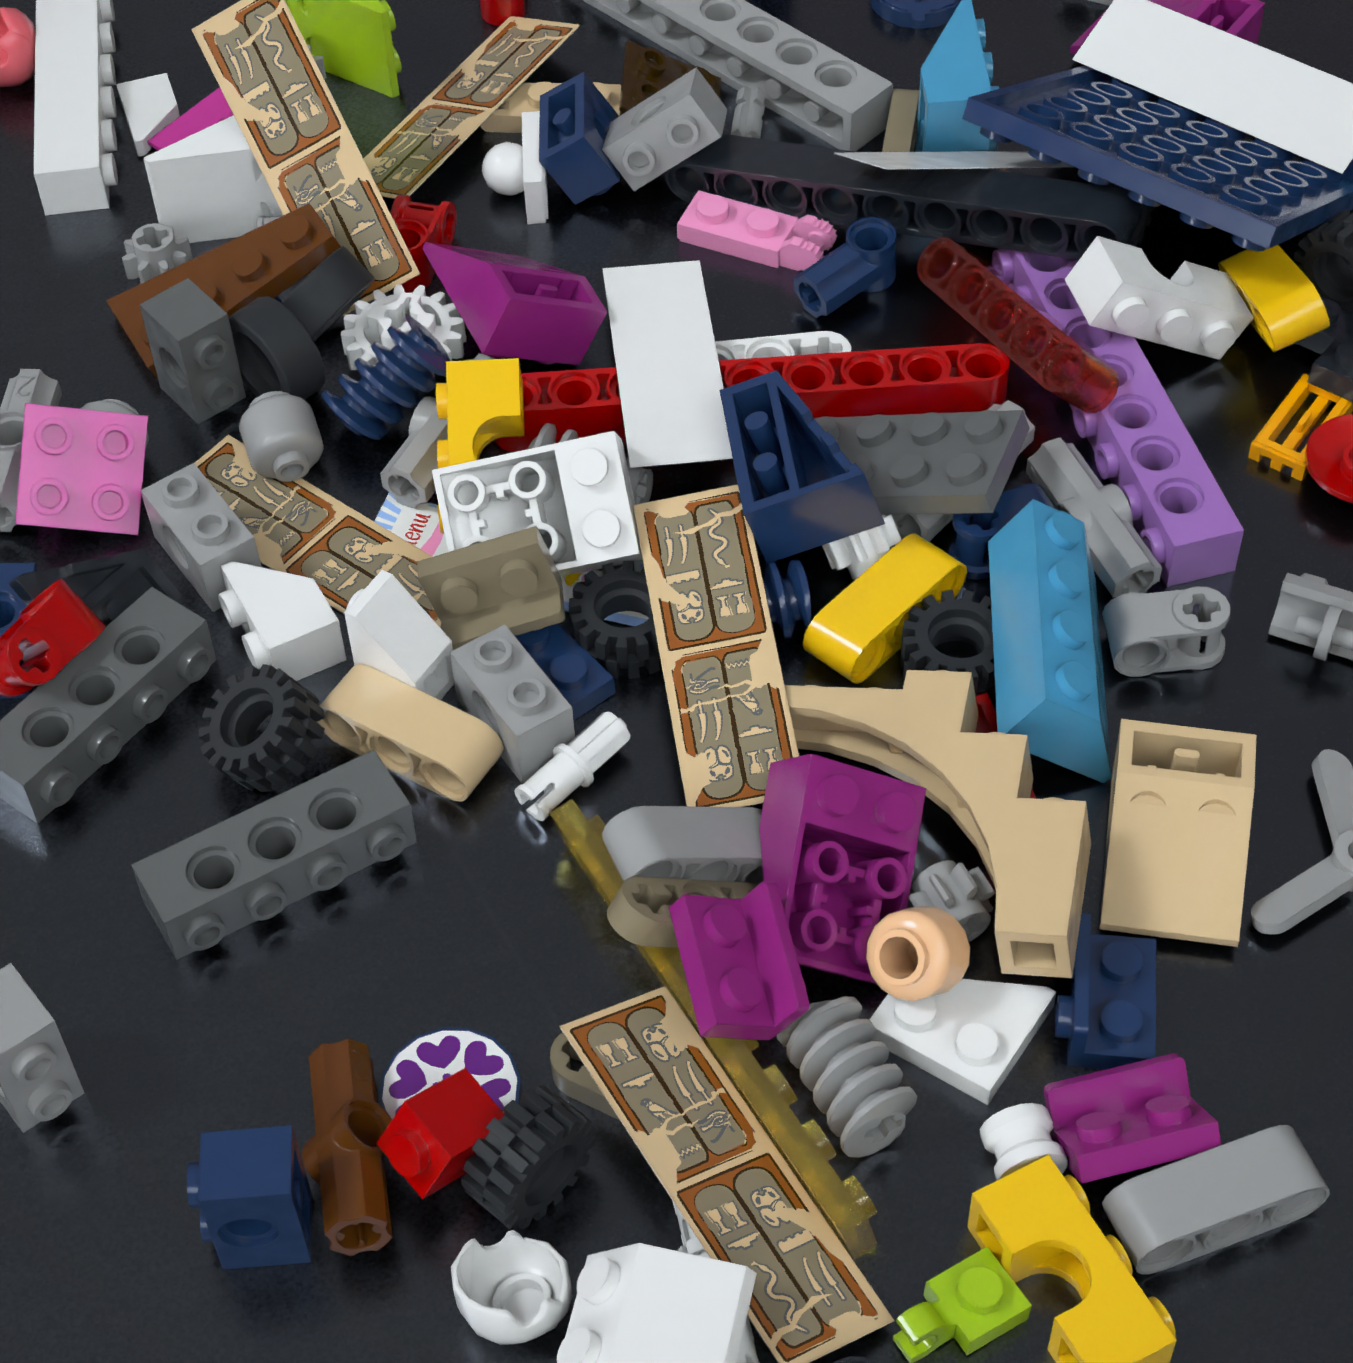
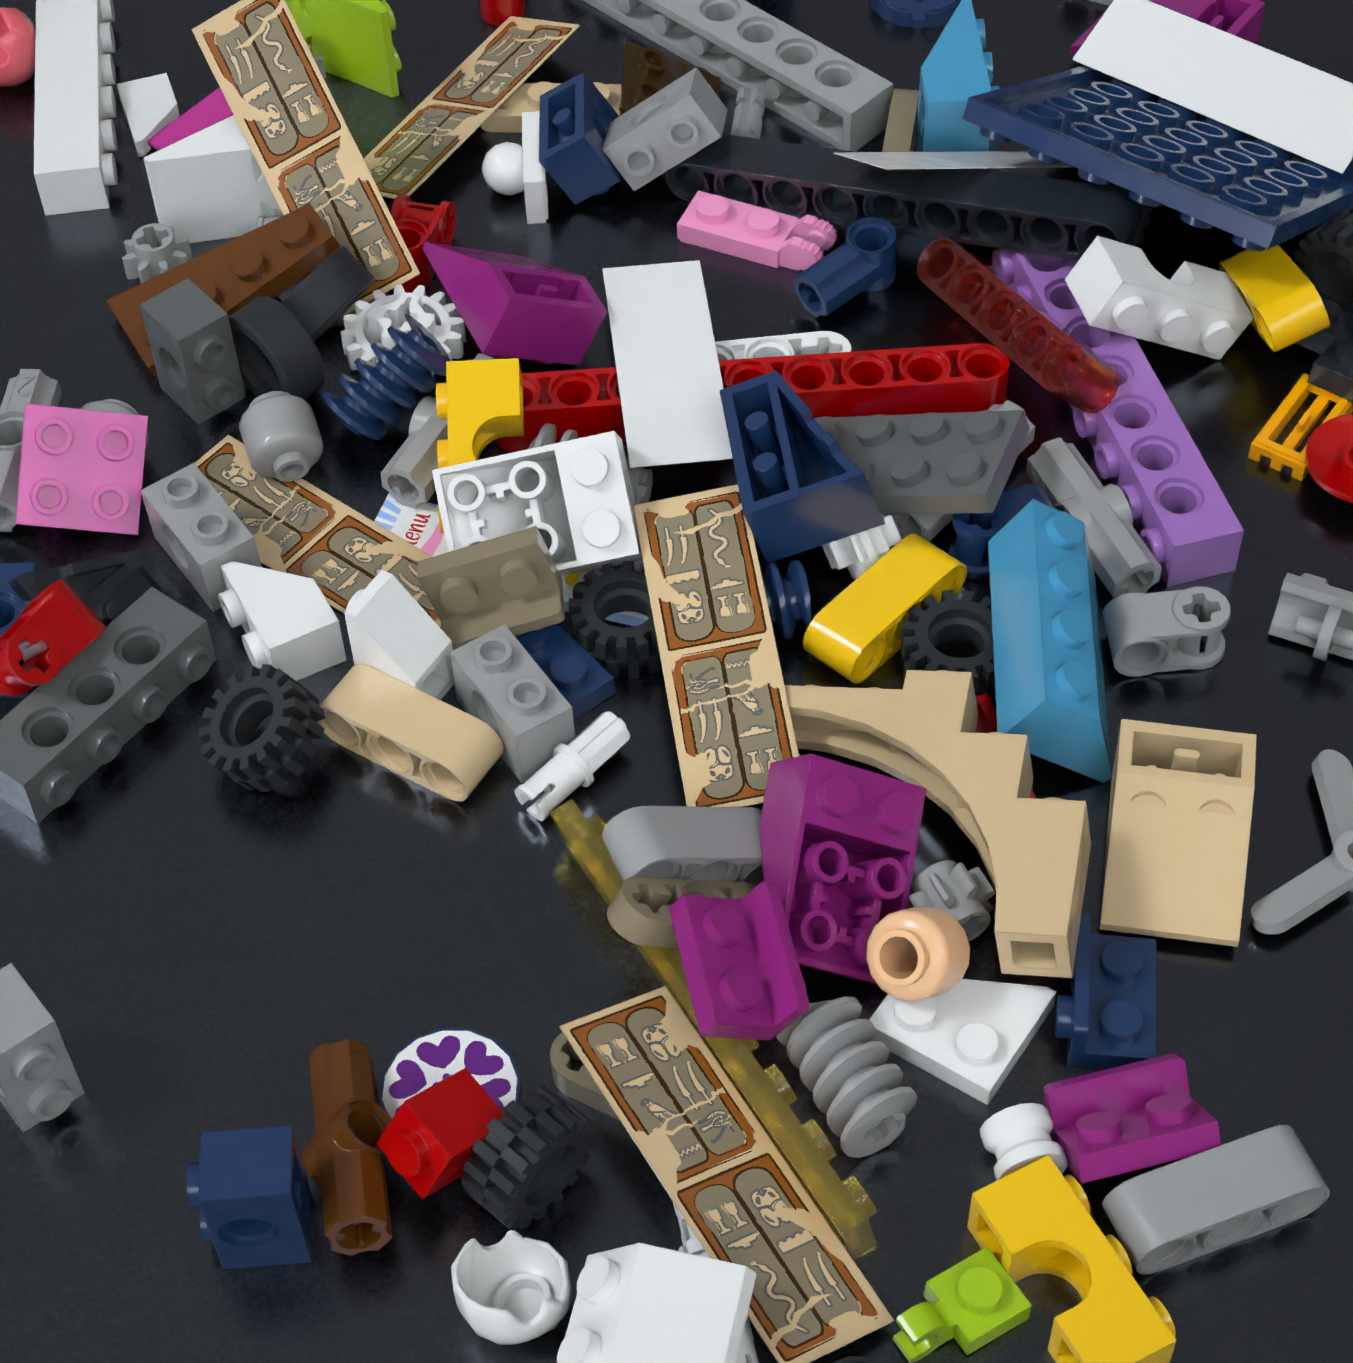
dark grey brick [131,750,417,960] -> none

